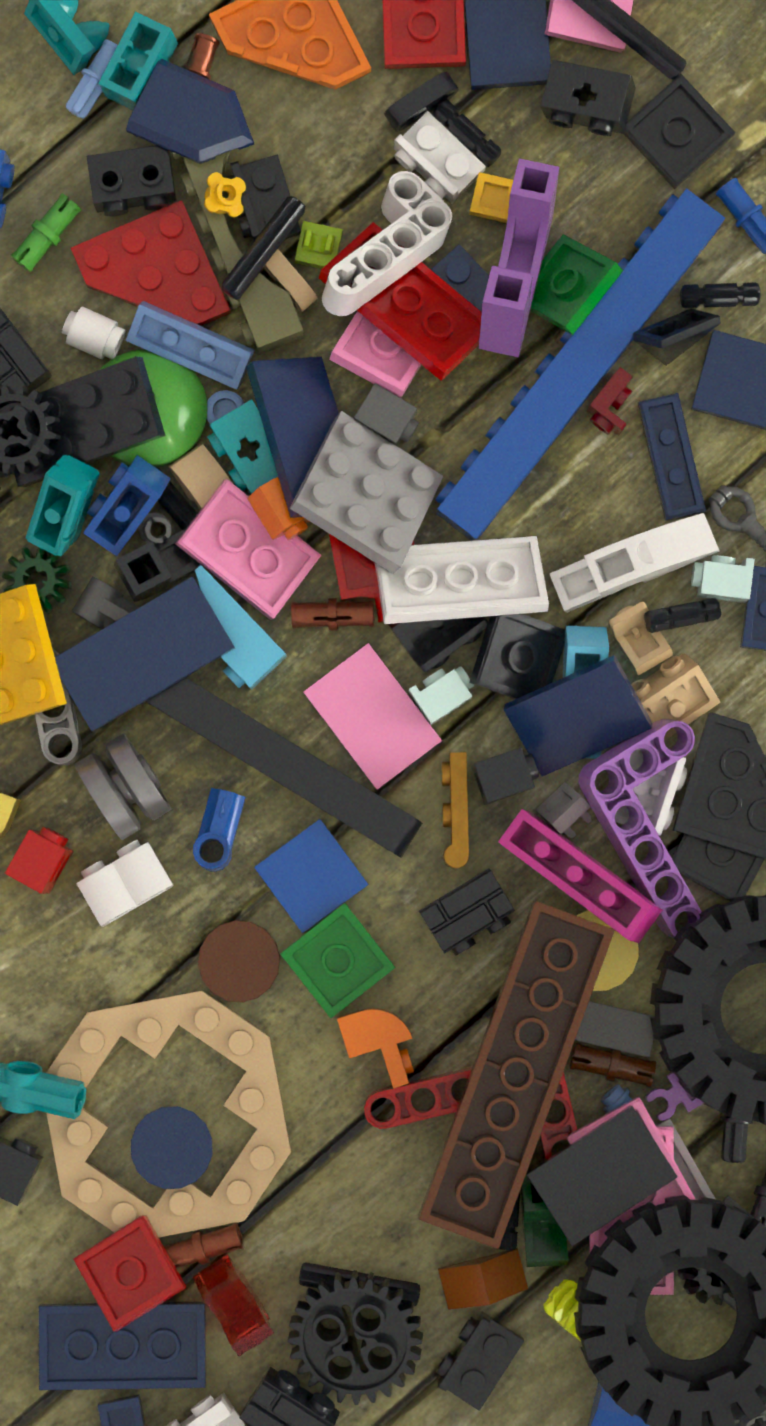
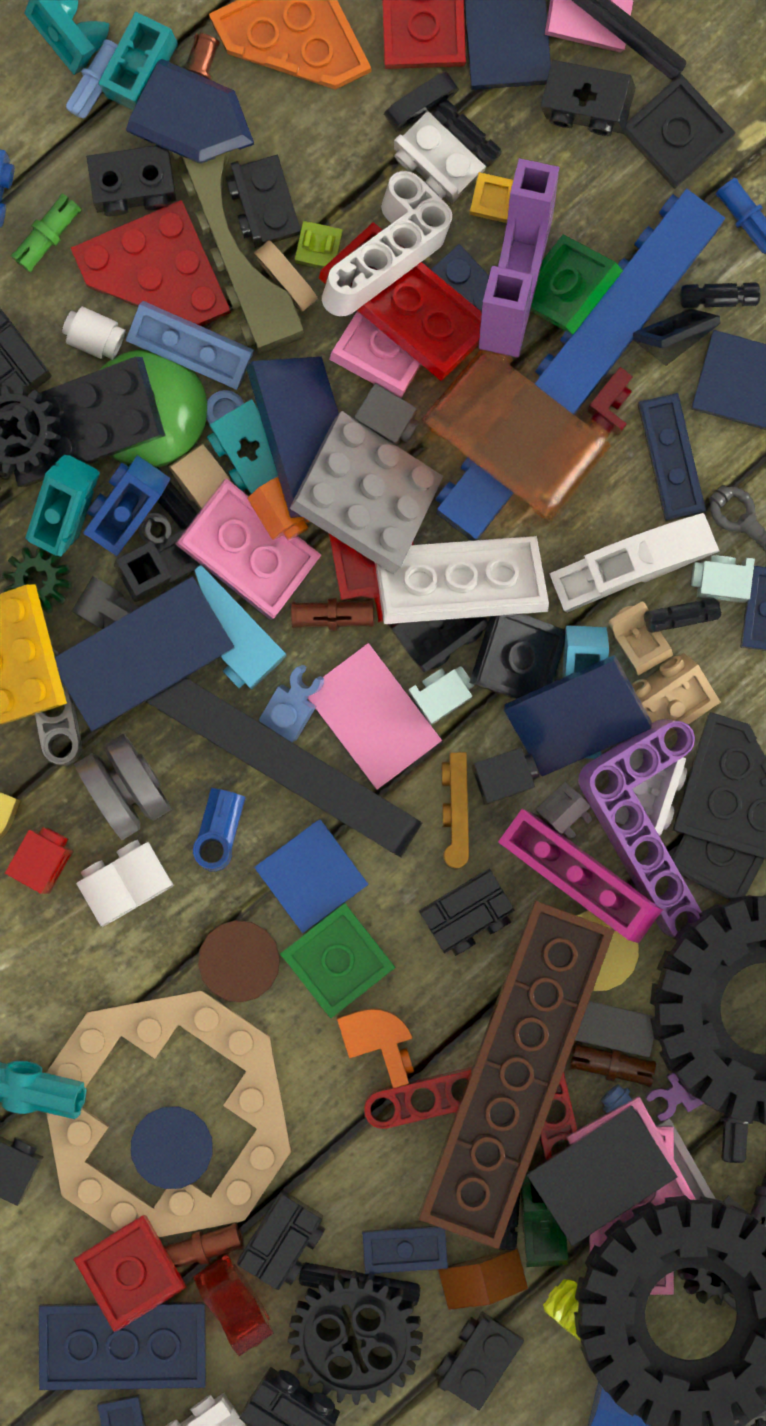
yellow plate [204,172,246,217] -> none
black axle [222,196,306,300] -> none
none -> black brick [237,1190,325,1290]
none -> medium blue plate [258,665,324,742]
none -> dark blue plate [362,1226,448,1274]
none -> clear orange windscreen [421,349,611,524]

